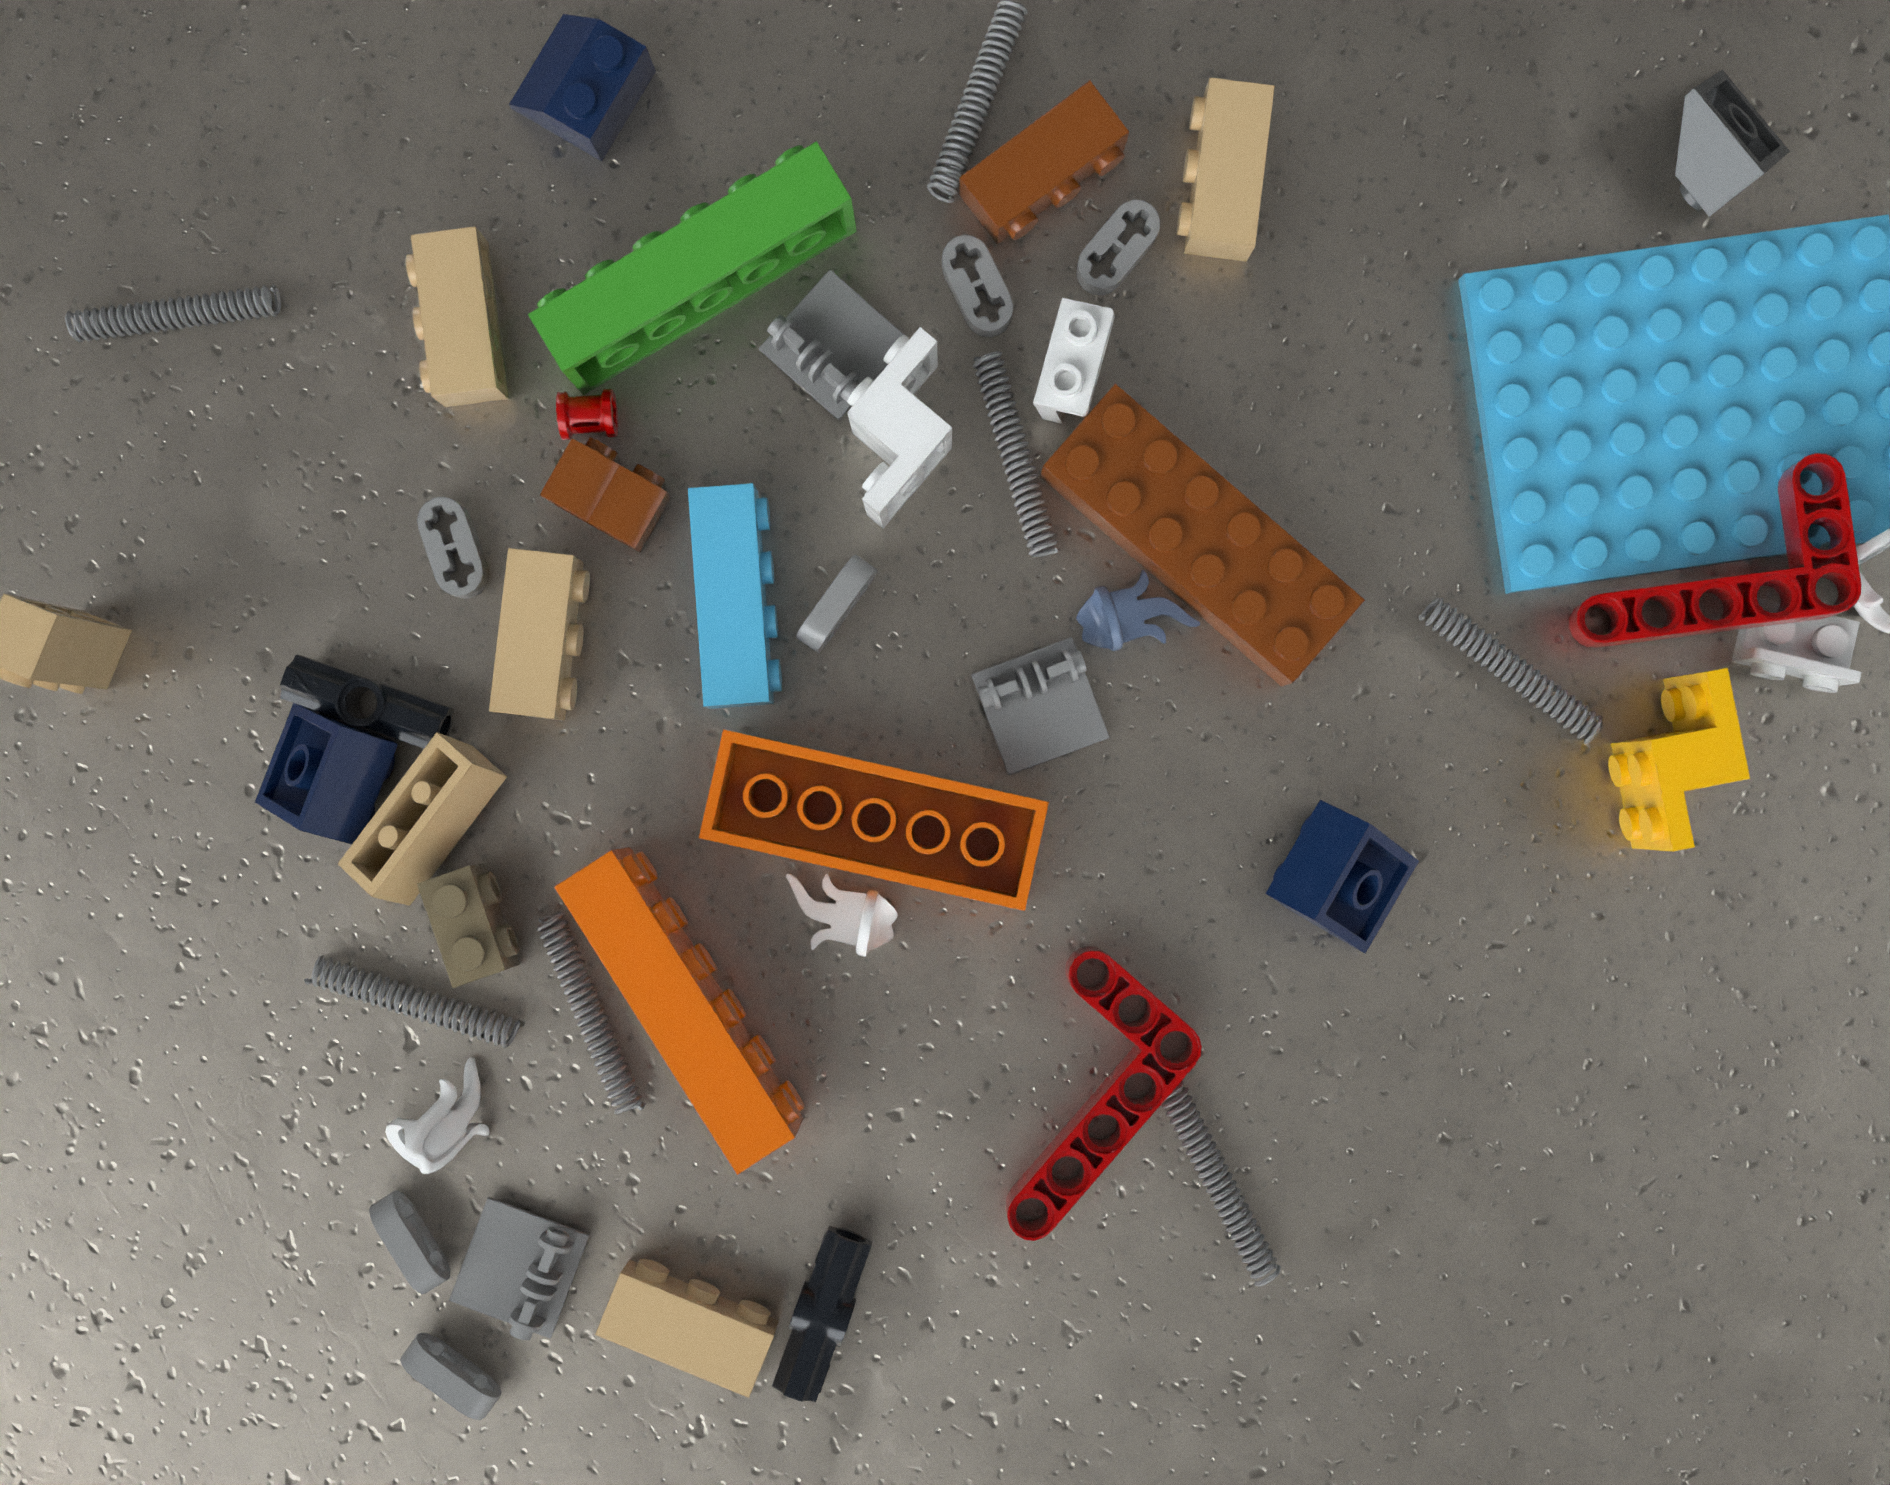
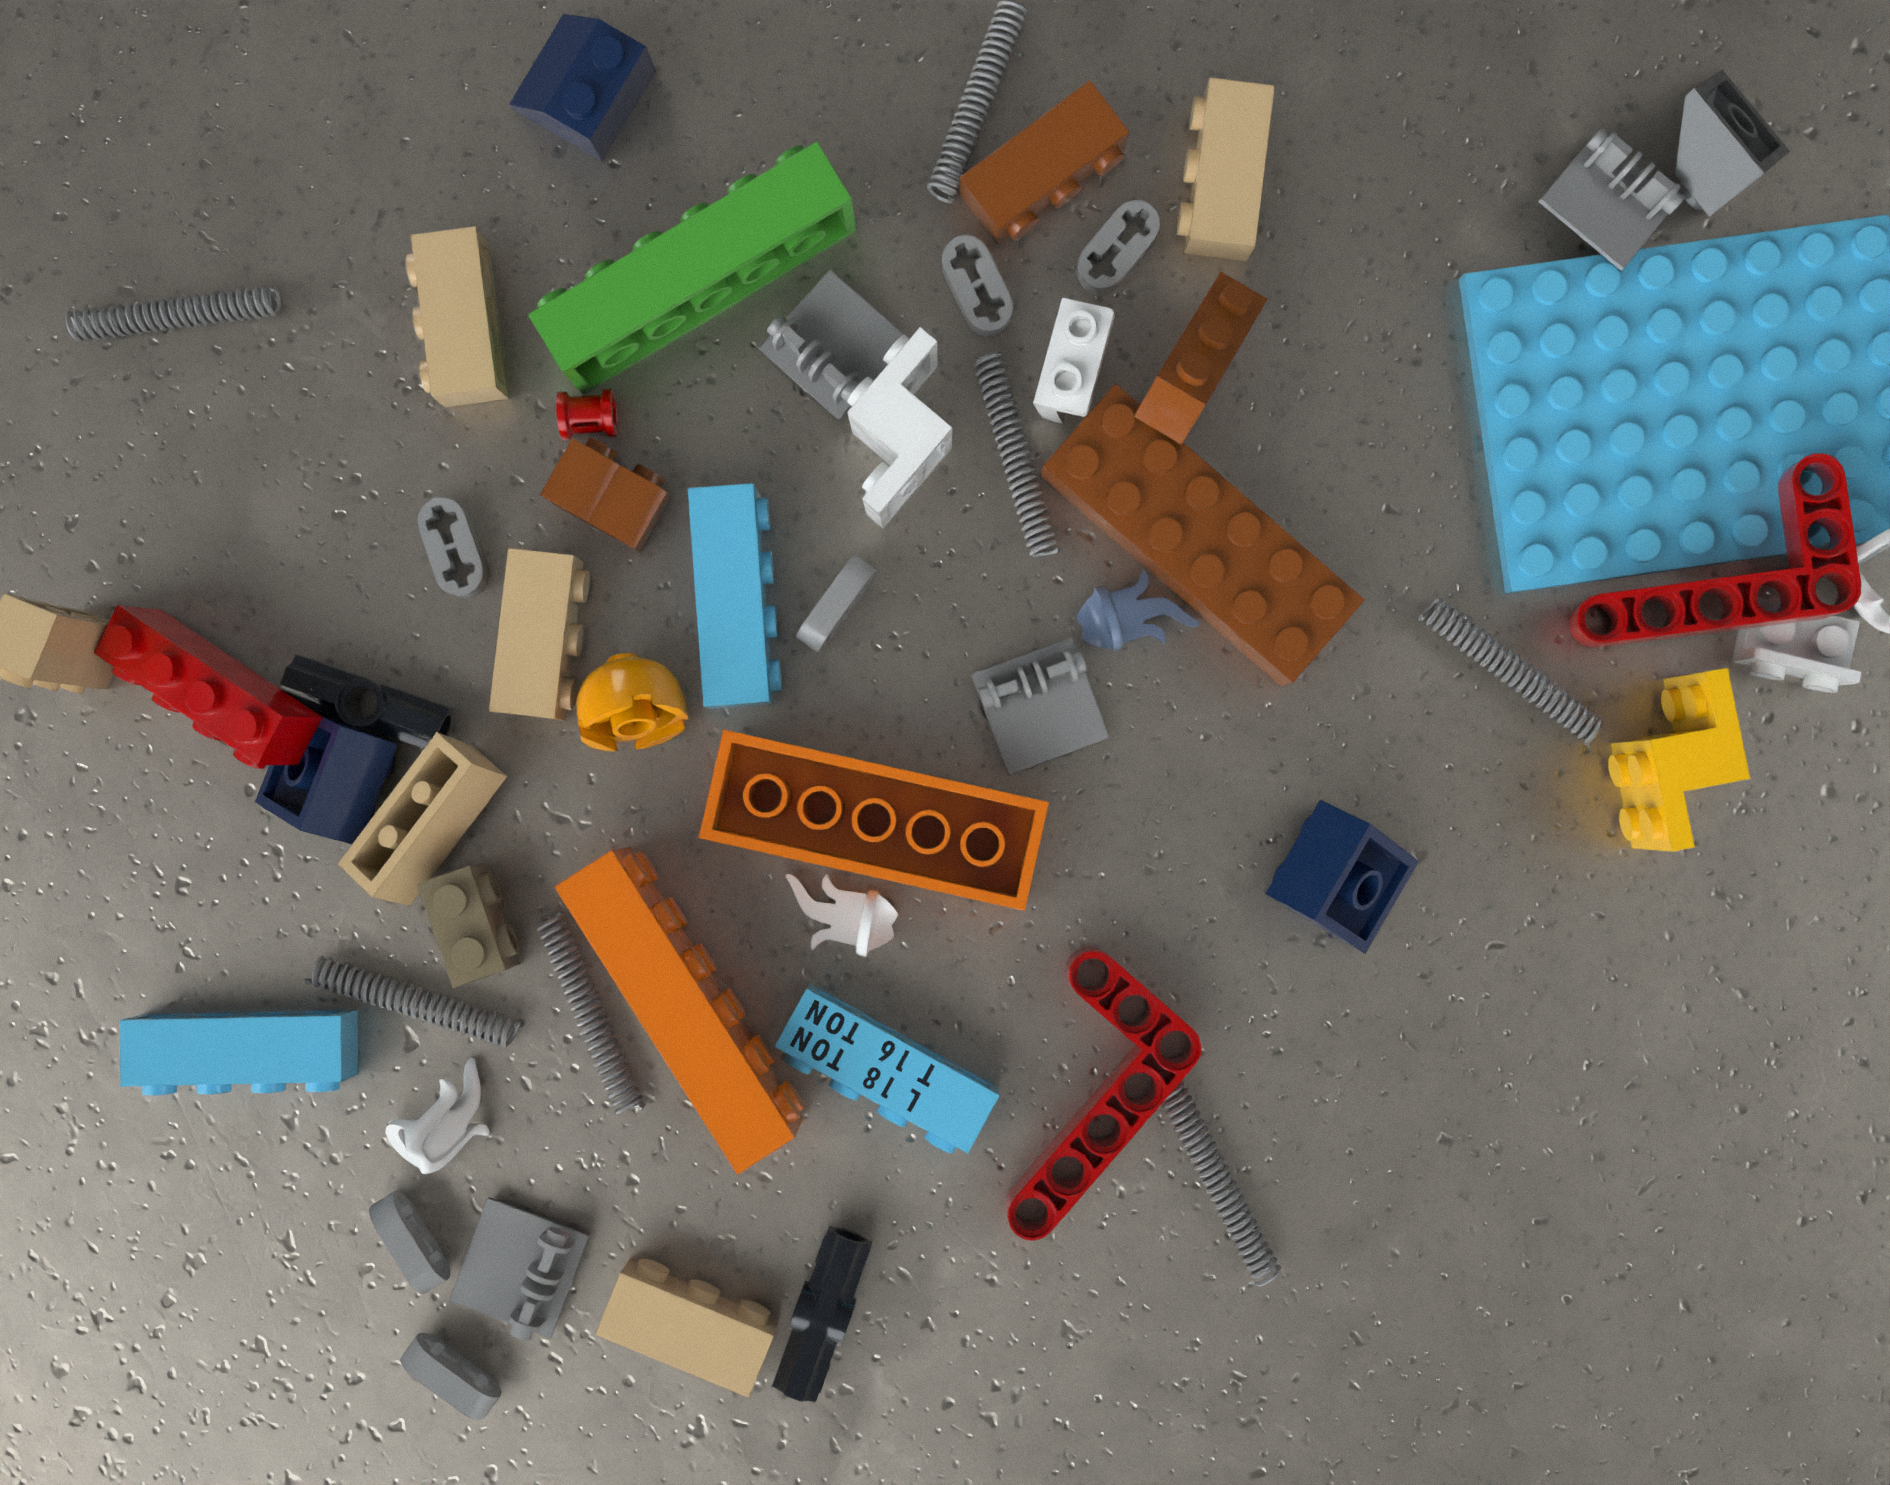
none -> red brick [94,605,323,769]
none -> medium azure brick [120,1009,359,1096]
none -> light orange cylinder [577,653,688,751]
none -> medium azure brick [774,983,1000,1154]
none -> dark orange brick [1134,272,1268,445]
none -> light grey hinge [1538,128,1685,271]

